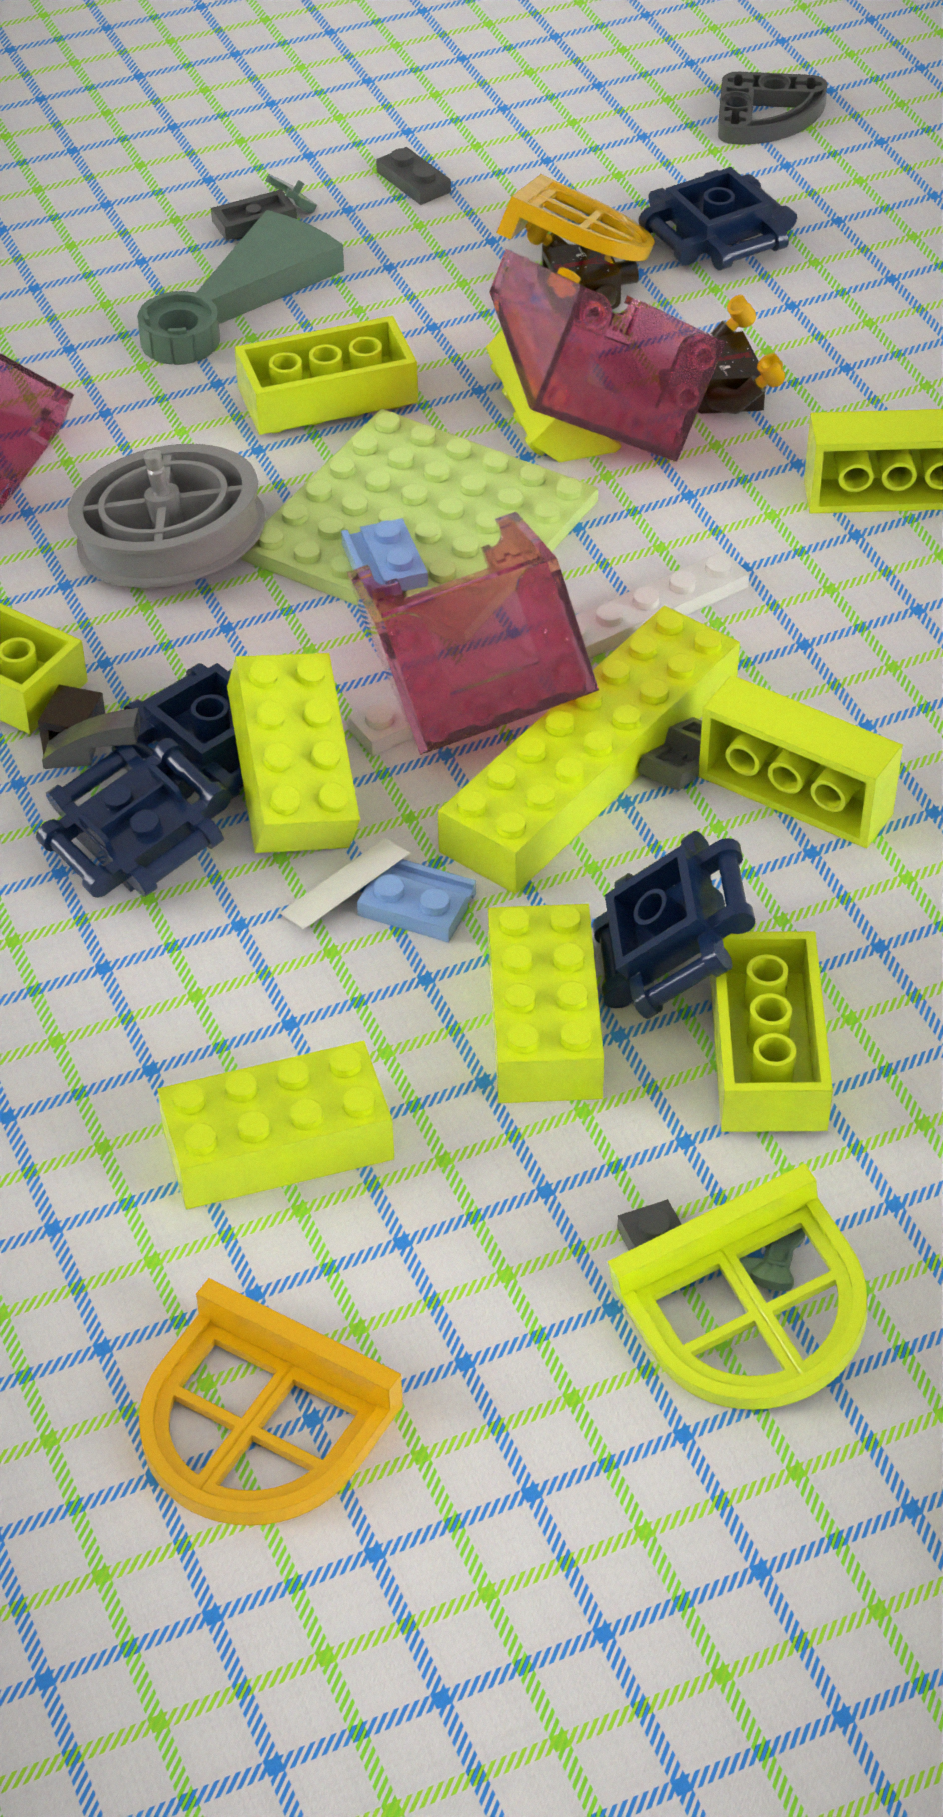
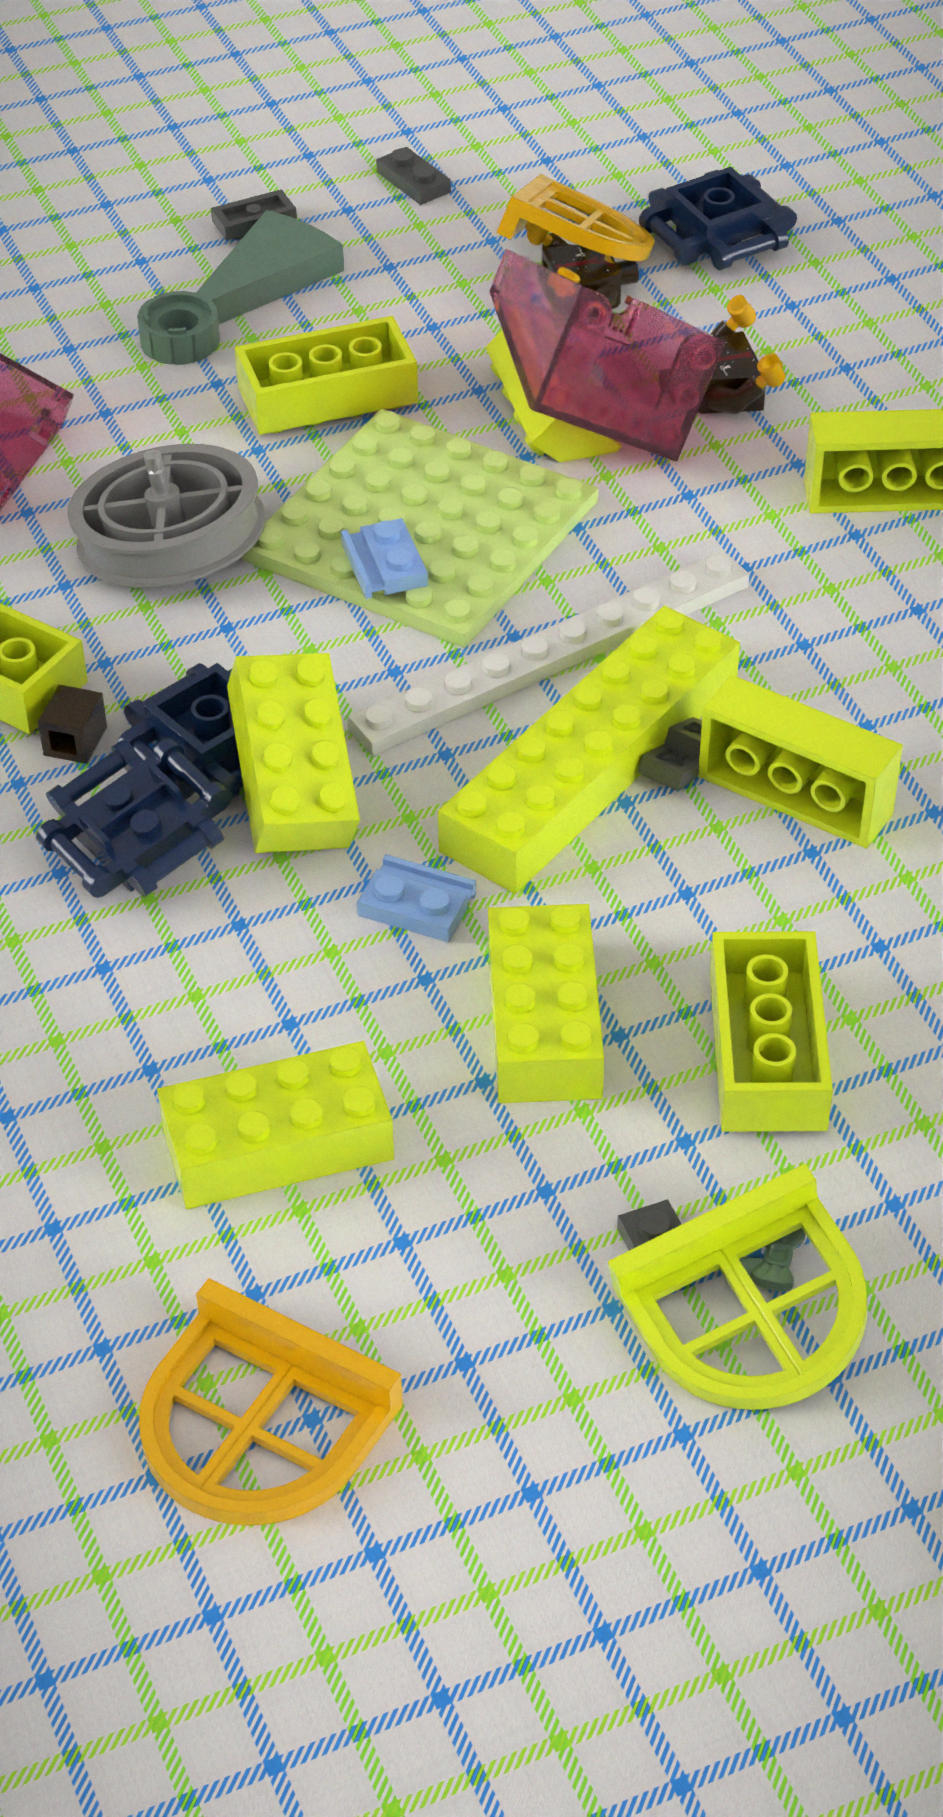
dark grey slope [42,708,141,769] -> none
sand green piece [265,174,317,213] -> none
white sticker [280,838,410,930] -> none
clear pink windscreen [347,512,599,755] -> none
dark blue brick [592,831,756,1019] -> none
dark grey beam [718,71,828,145] -> none

